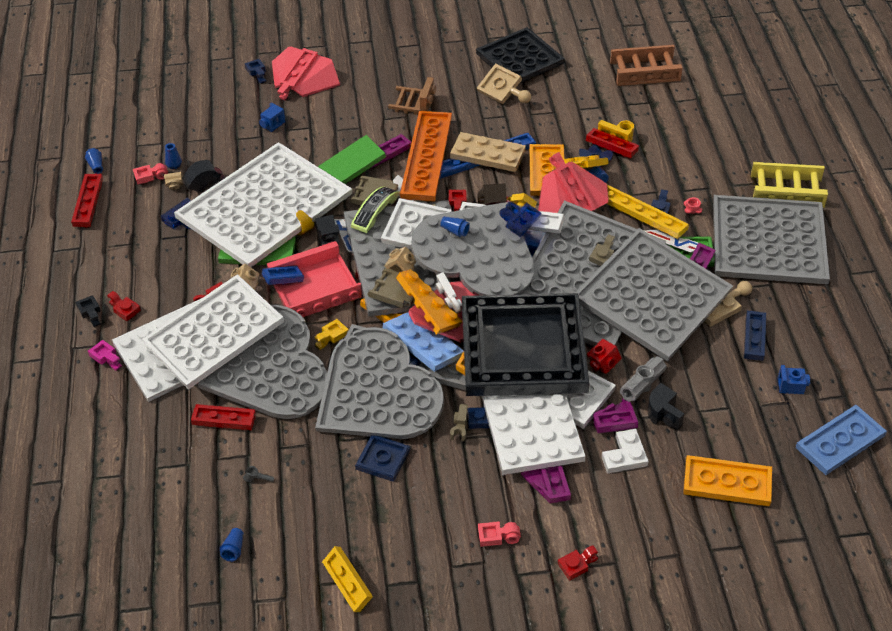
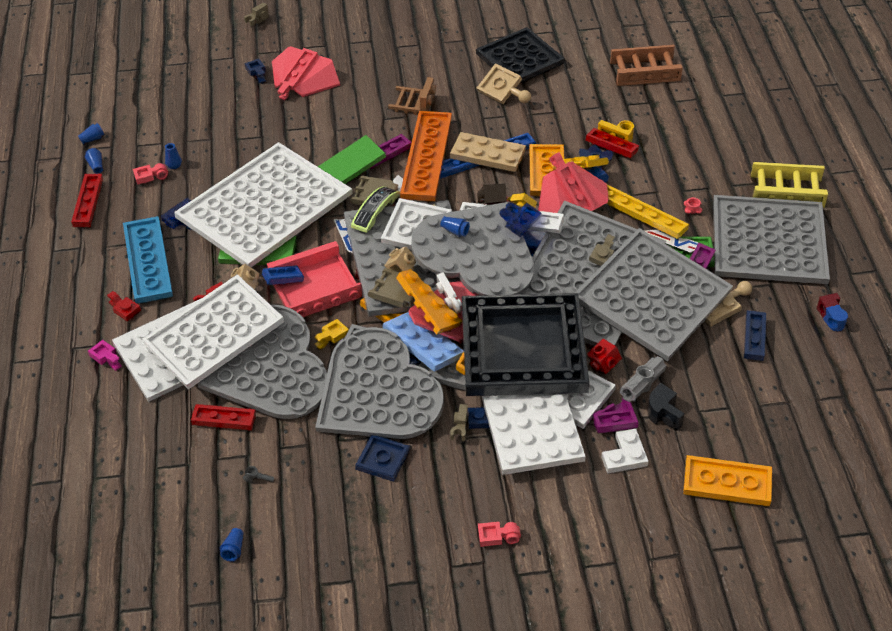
black plate [75,295,101,327] -> none
tan plate [164,172,183,190] -> none
black brick [182,160,225,192] -> none
blue brick [259,103,285,132] -> none
yellow helmet [296,210,315,235] -> none
black brick [314,215,340,246] -> none
yellow plate [322,546,373,612] -> none
red plate [449,190,467,211] -> none
magenta wing [521,465,571,504] -> none
red plate [558,545,598,581] -> none
dark blue plate [651,189,671,214] -> none
blue brick [778,365,810,394] -> none
medium blue plate [795,405,887,475] -> none
none -> blue cone [78,123,105,144]
none -> dark azure plate [123,216,173,304]
none -> dark tan plate [244,2,269,26]
none -> leg [817,293,848,331]

